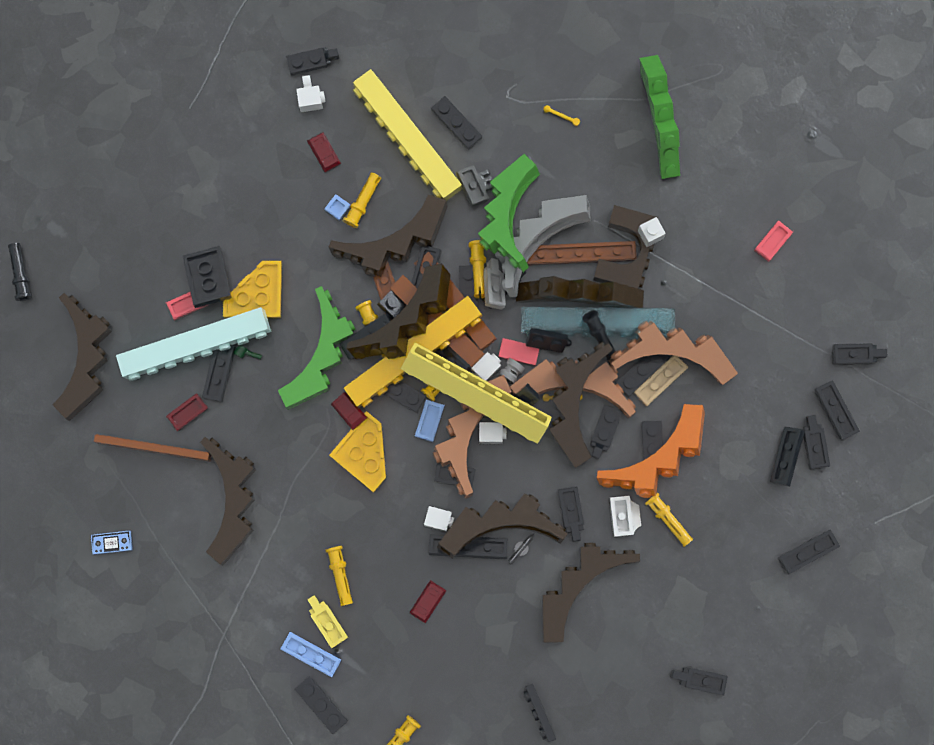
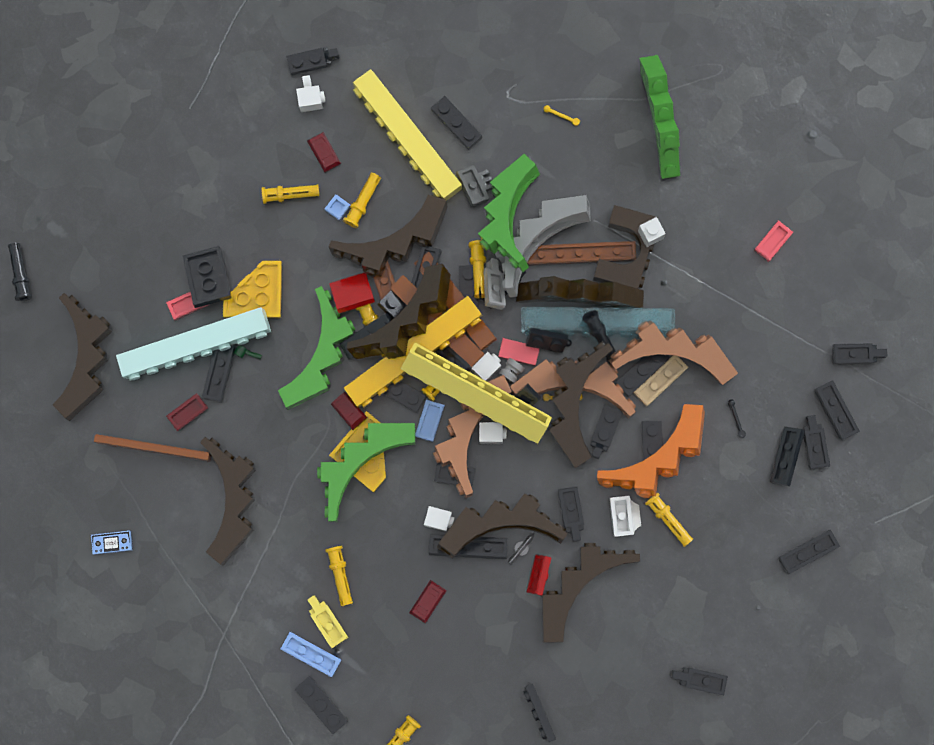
none -> yellow pin [262,184,320,204]
none -> bright green arch [317,423,415,522]
none -> red tile [329,272,375,314]
none -> red plate [527,555,551,596]
none -> black hinge [728,399,746,438]

